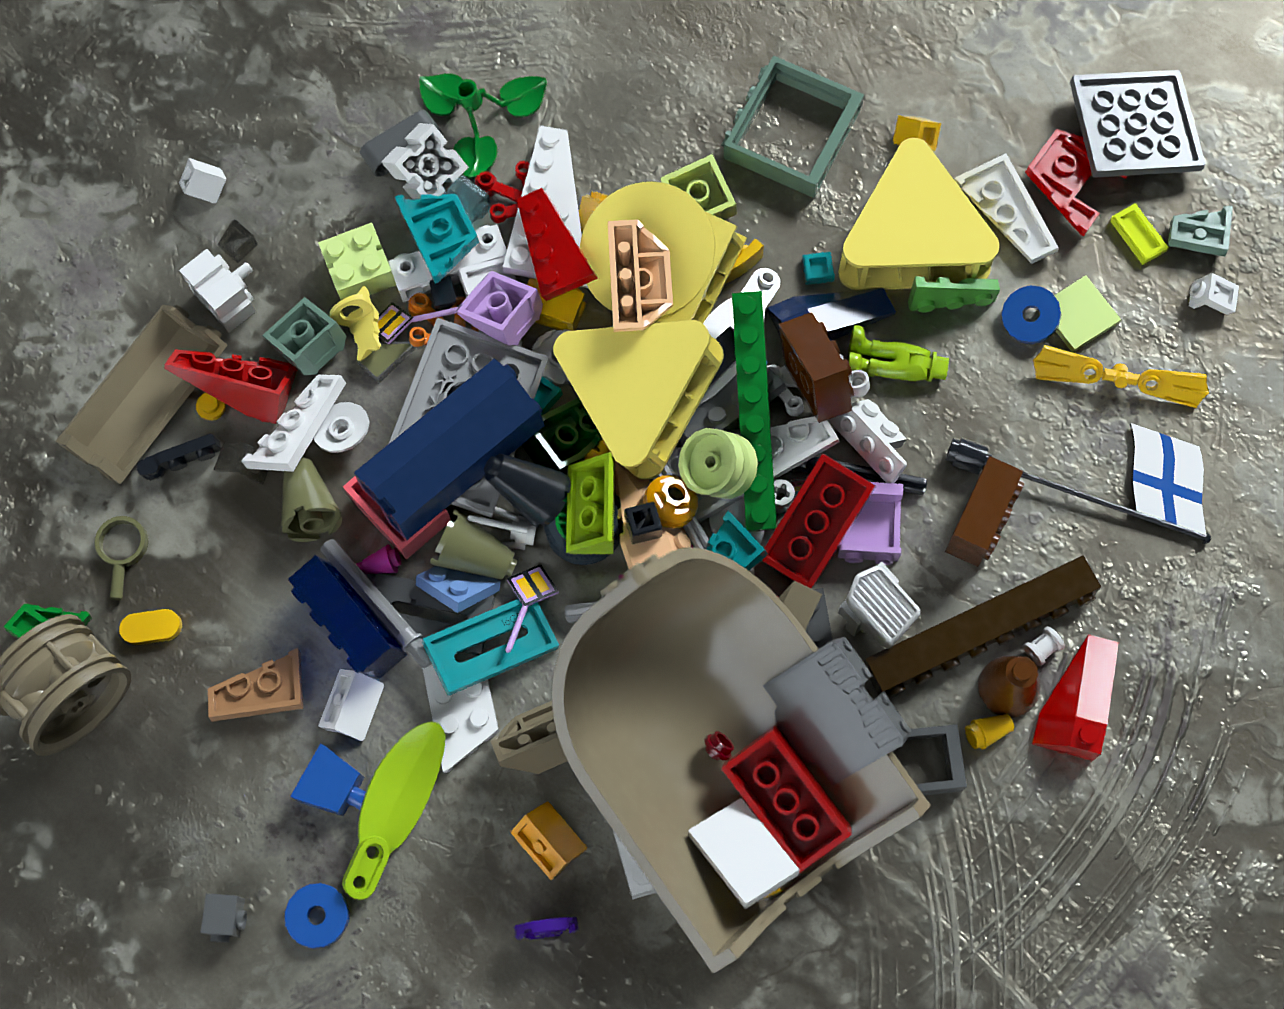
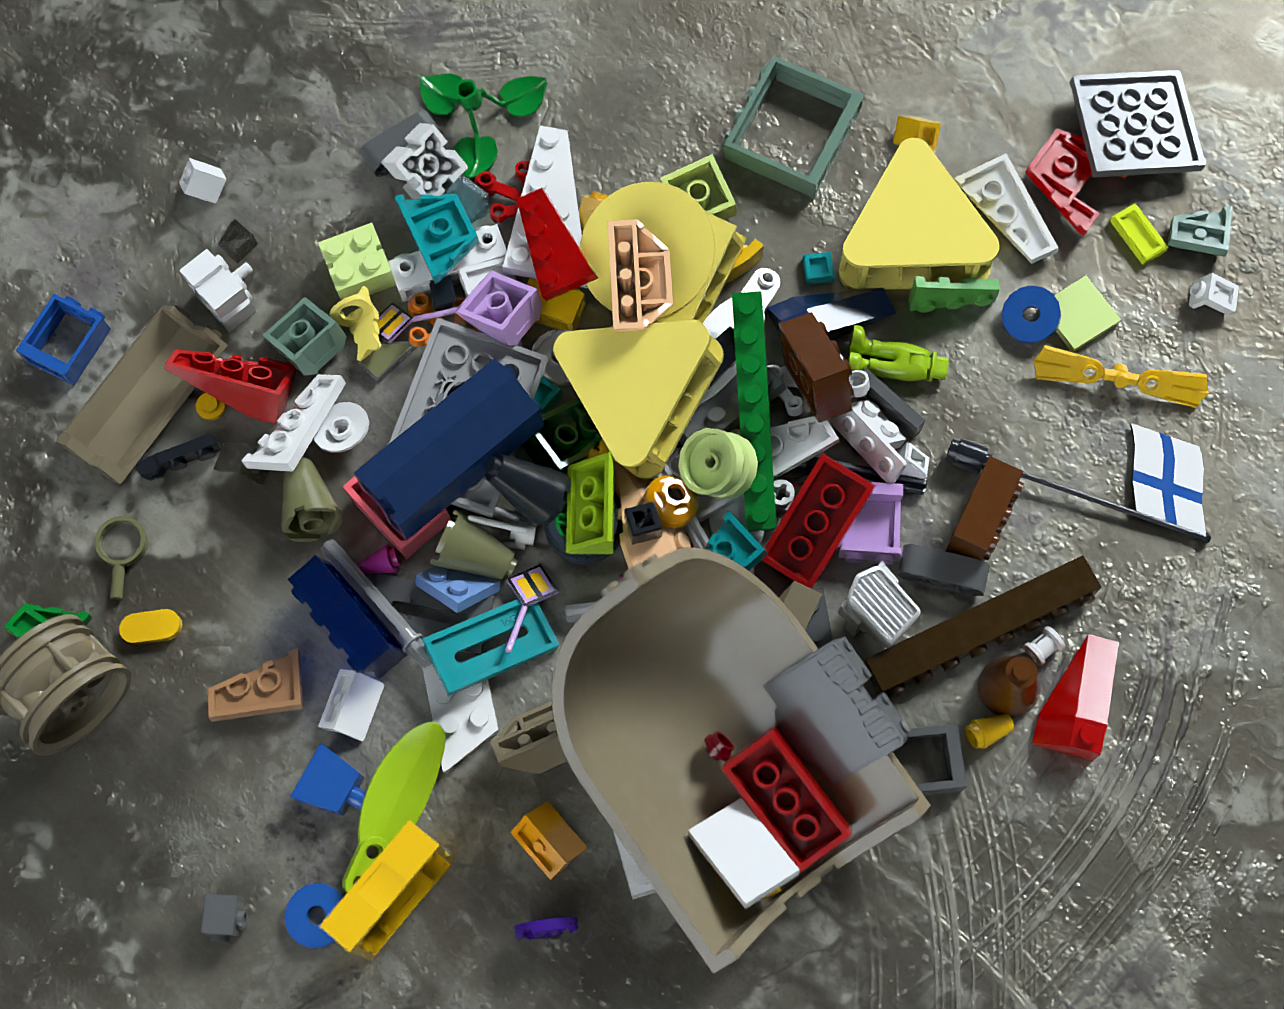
none -> blue window [16,294,111,386]
none -> yellow tile [320,820,456,960]
none -> dark grey hinge [856,368,925,438]
none -> white slope [896,442,929,479]
none -> dark grey beam [897,544,990,596]

